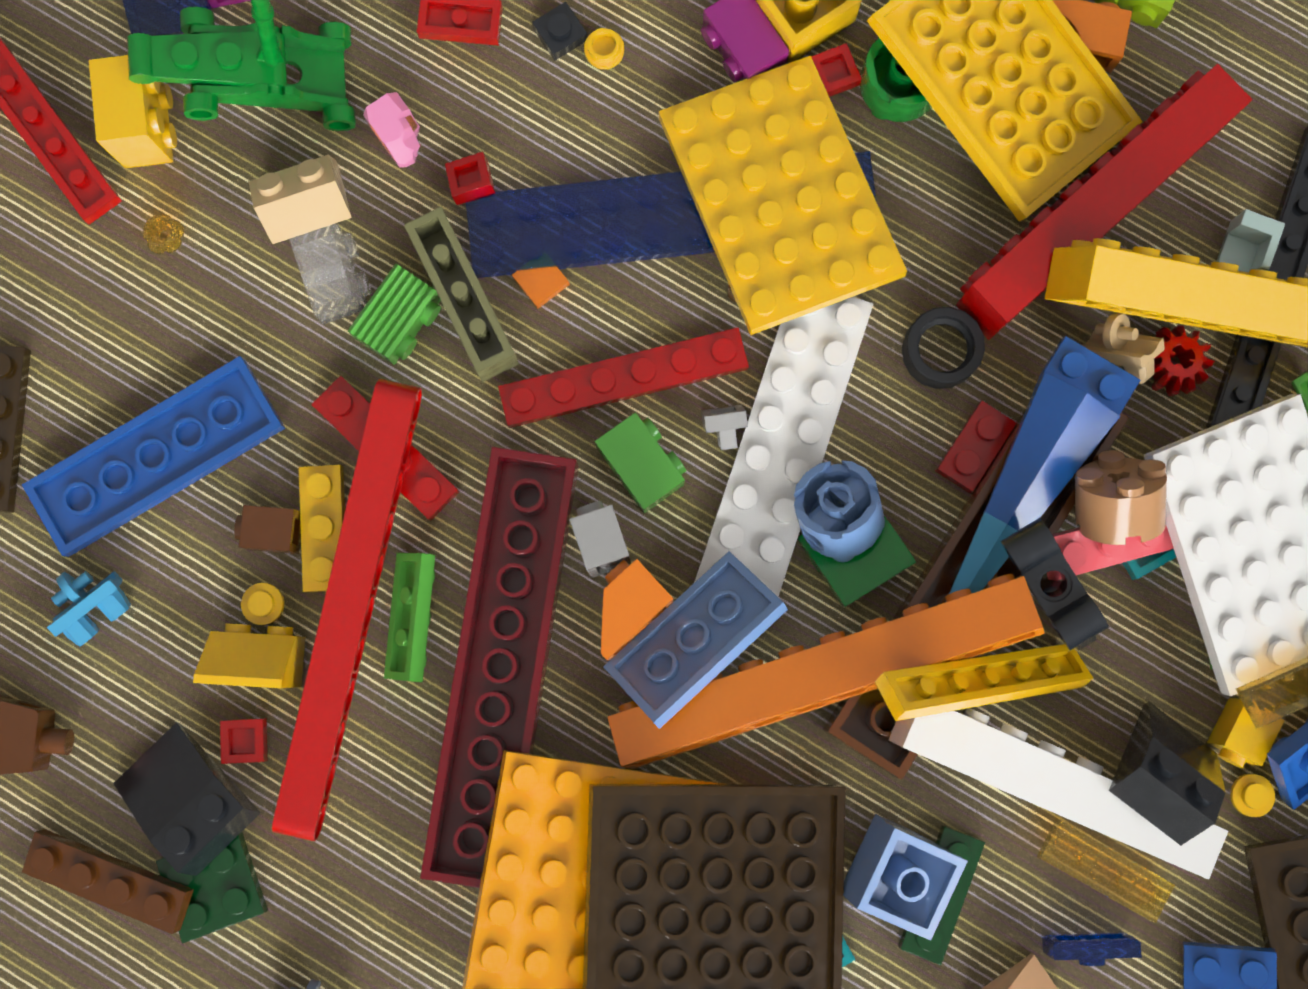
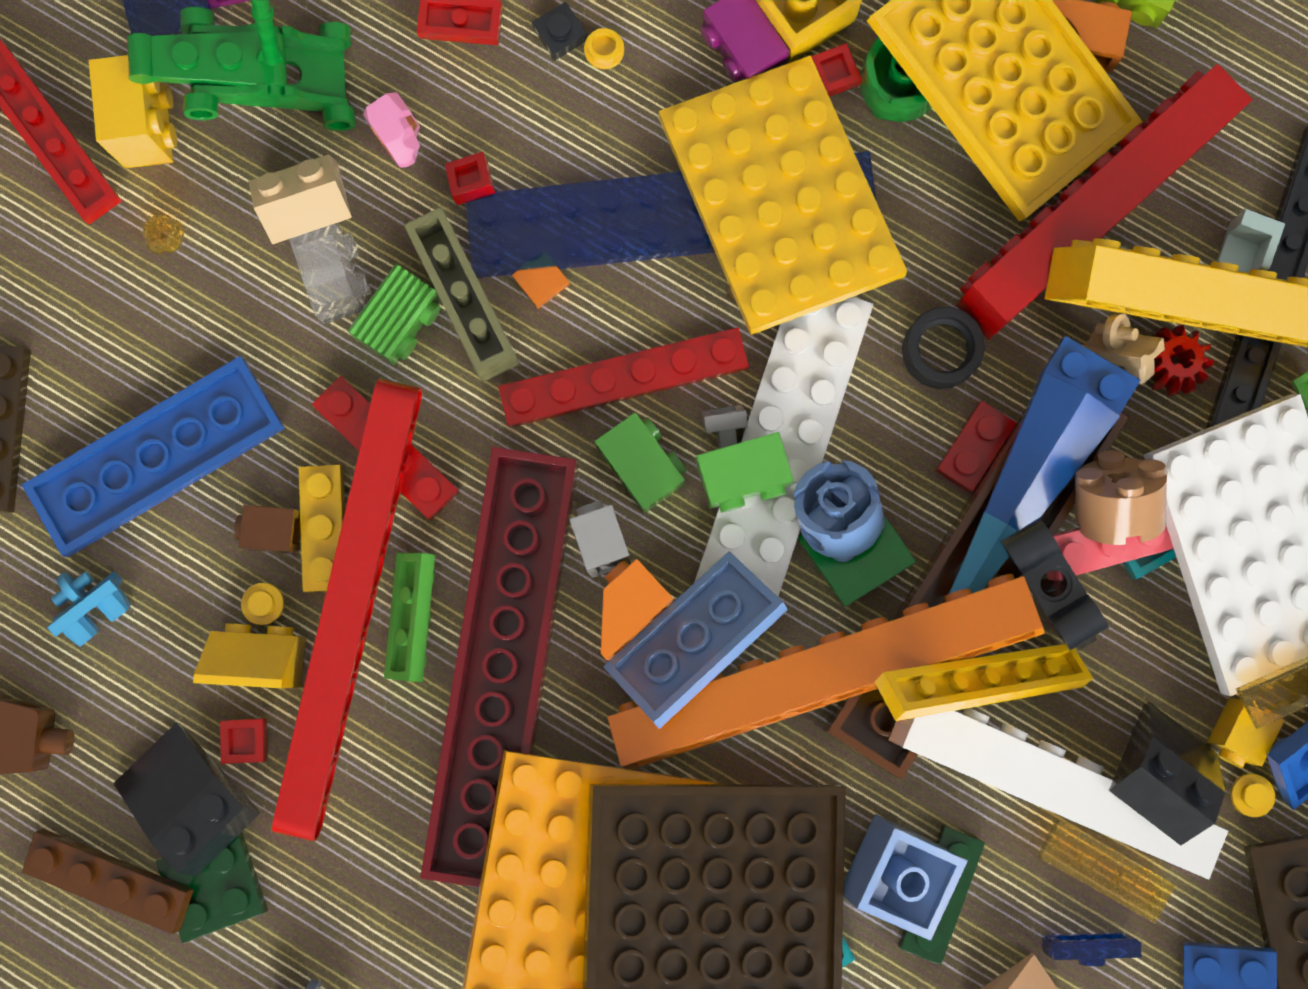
none -> bright green brick [695,432,794,513]

